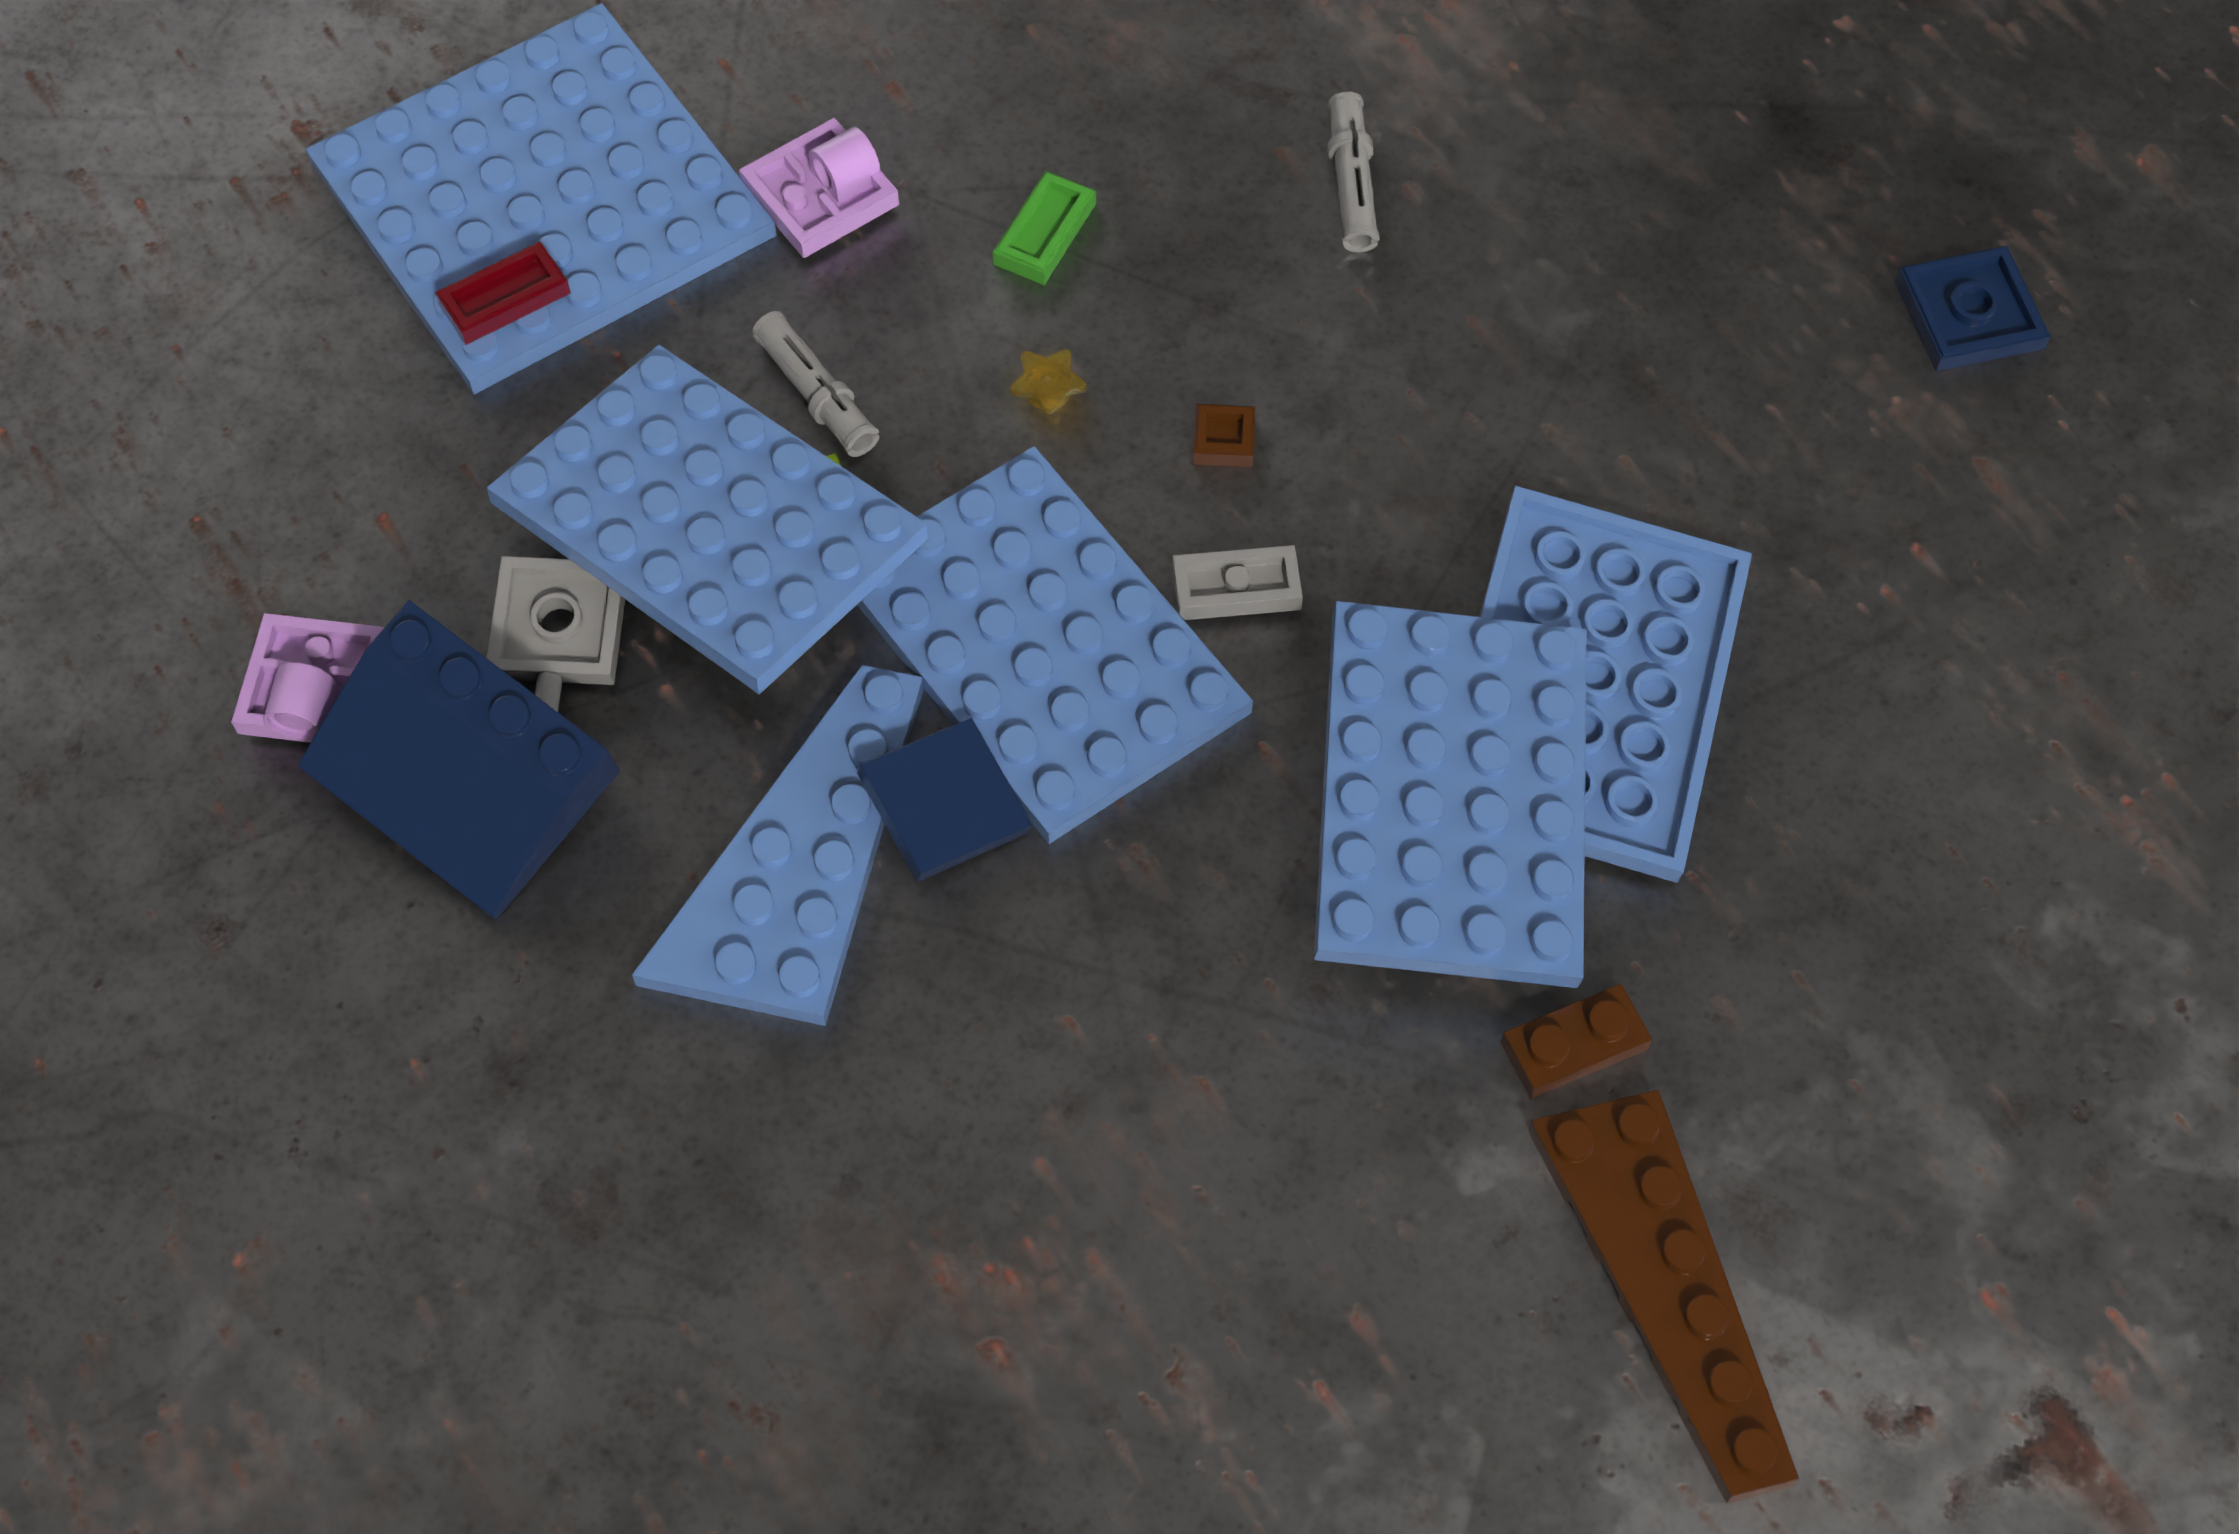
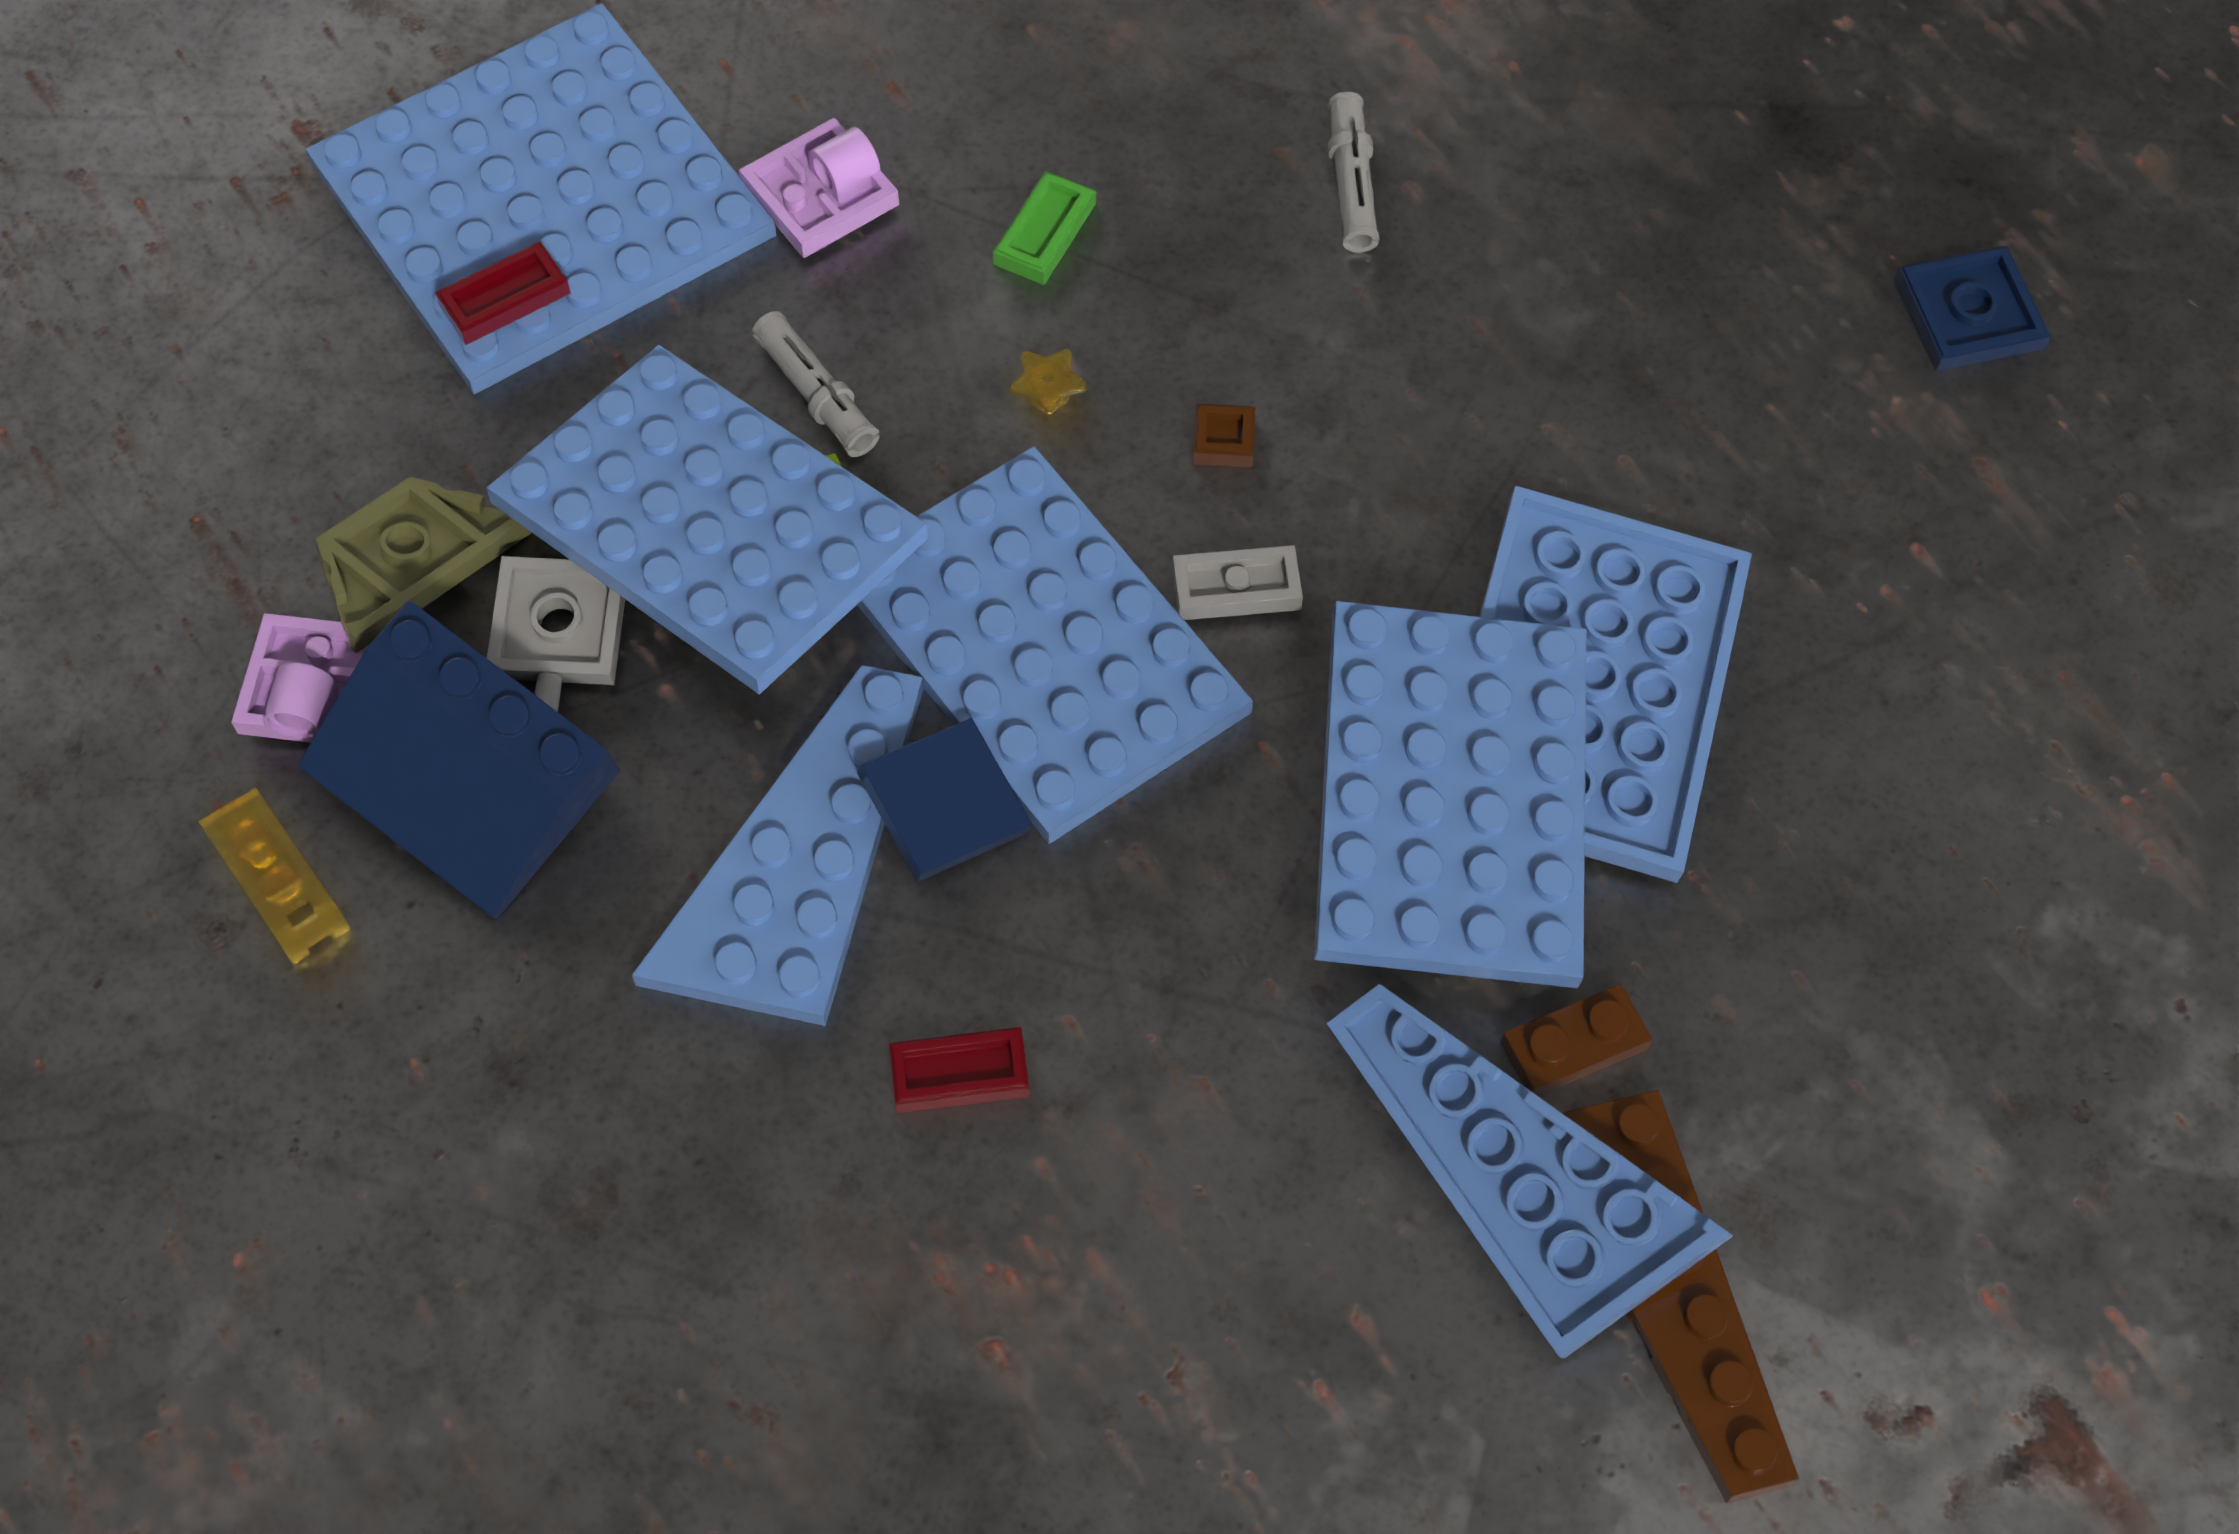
none -> clear yellow plate [199,787,351,965]
none -> olive wing [315,476,532,653]
none -> dark red tile [889,1027,1030,1113]
none -> medium blue wing [1327,984,1734,1359]

